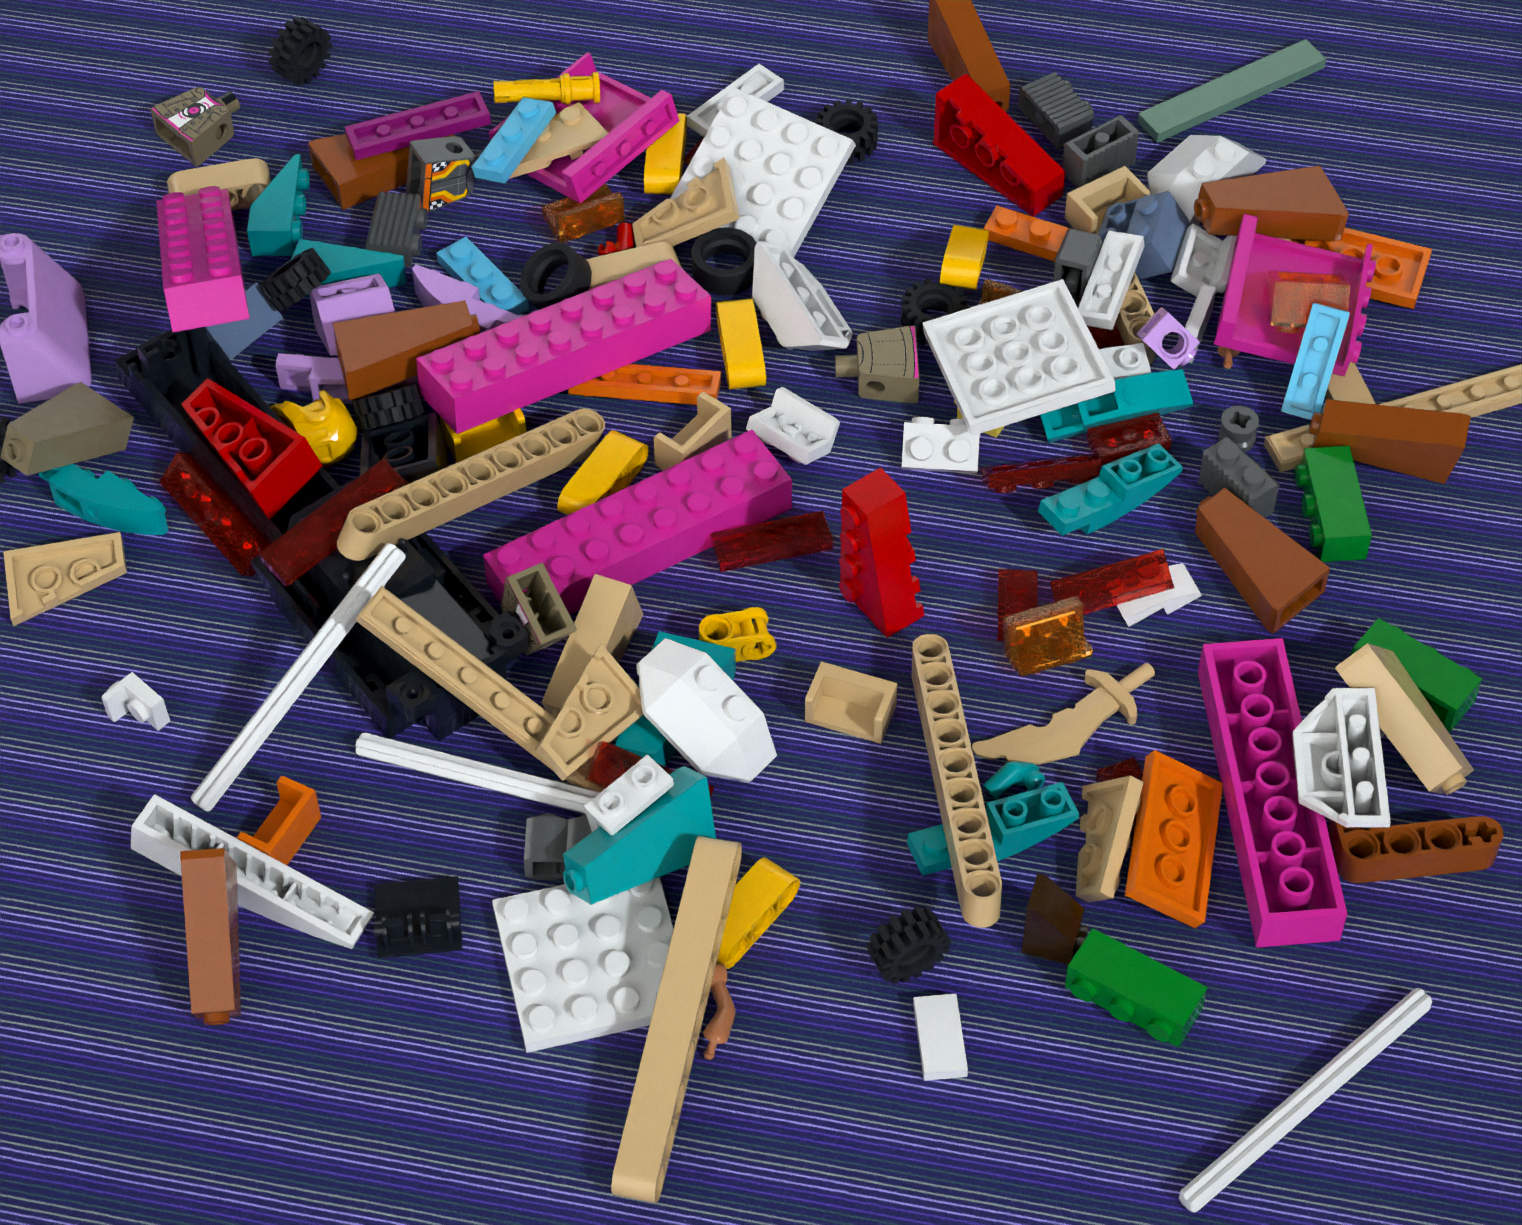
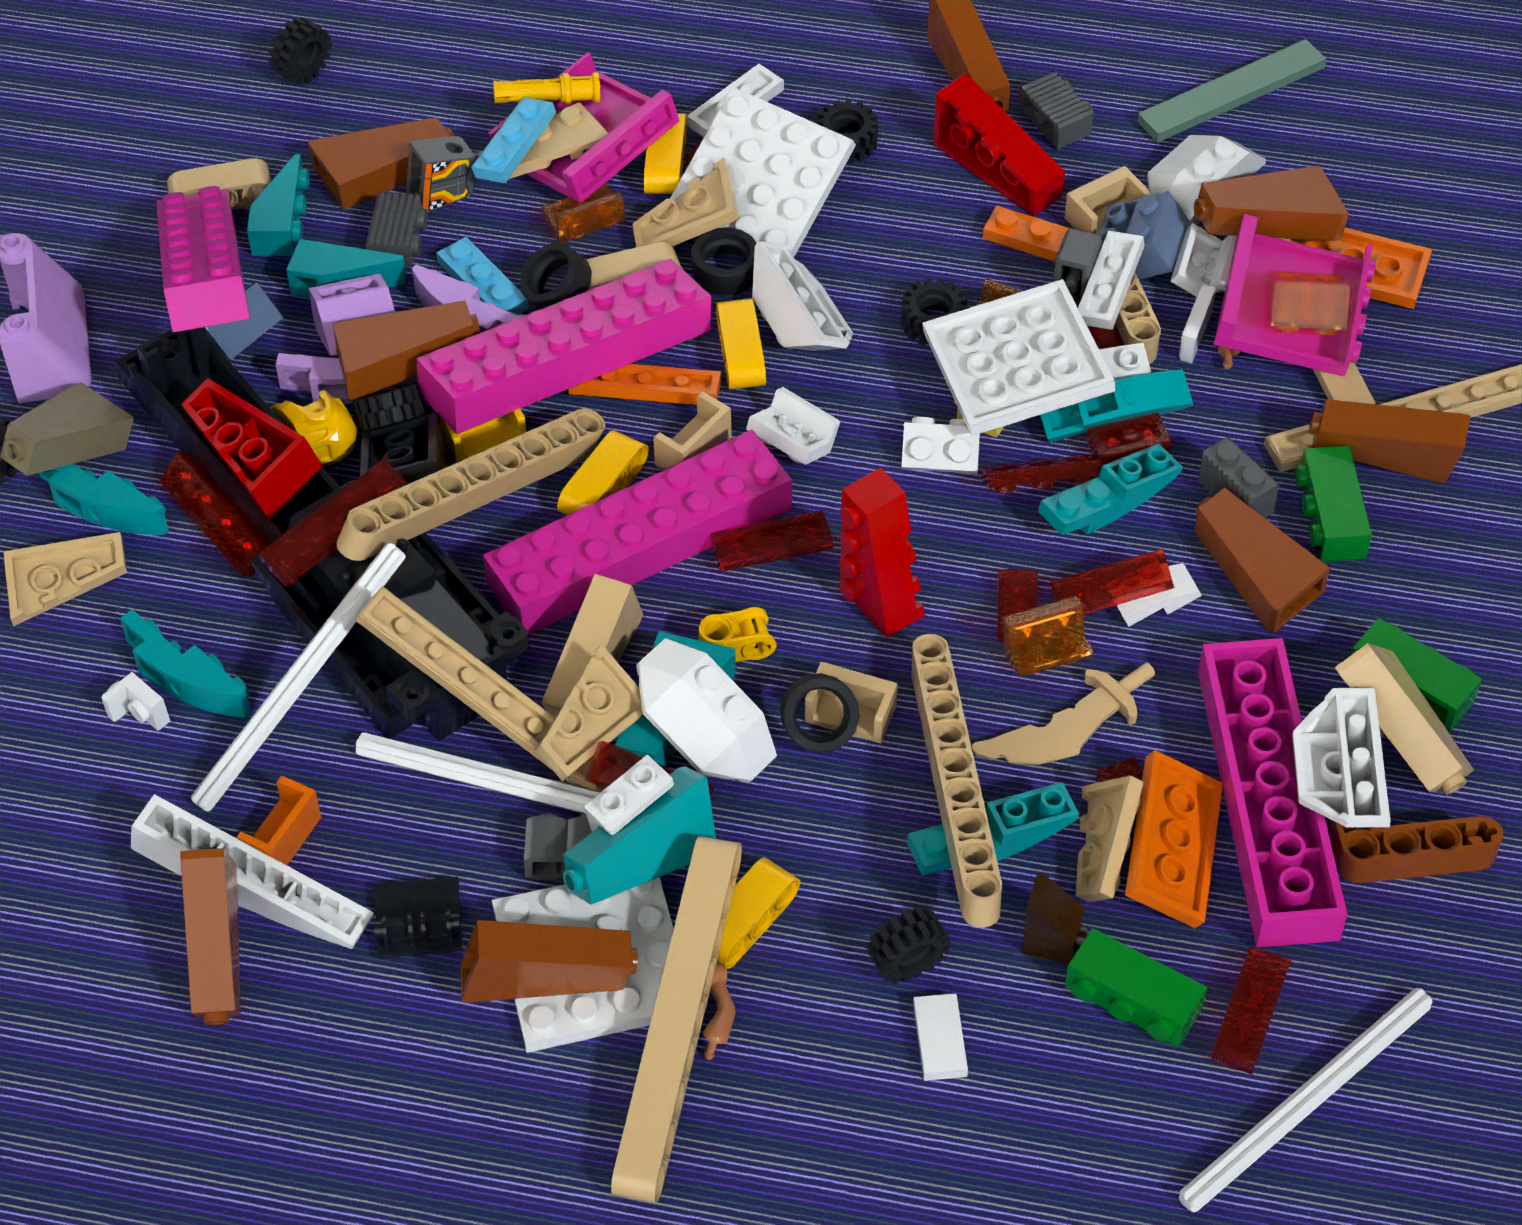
dark tan torso [150,87,240,167] -> none
black tyre [260,248,331,311] -> none
magenta plate [345,91,491,160] -> none
dark tan torso [501,562,577,655] -> none
red arm [597,223,634,256] -> none
dark tan torso [835,326,919,403] -> none
yellow beam [940,225,989,290] -> none
teal arm [982,761,1045,800] -> none
dark grey brick [1061,115,1139,188] -> none
lavender brick [1136,307,1200,370] -> none
dark grey wheel [1218,406,1259,452] -> none
medium azure plate [1281,302,1350,420] -> none
none -> teal slope [120,609,252,718]
none -> dark orange slope [460,920,638,1003]
none -> black tyre [780,673,860,753]
none -> clear red plate [1210,947,1291,1075]

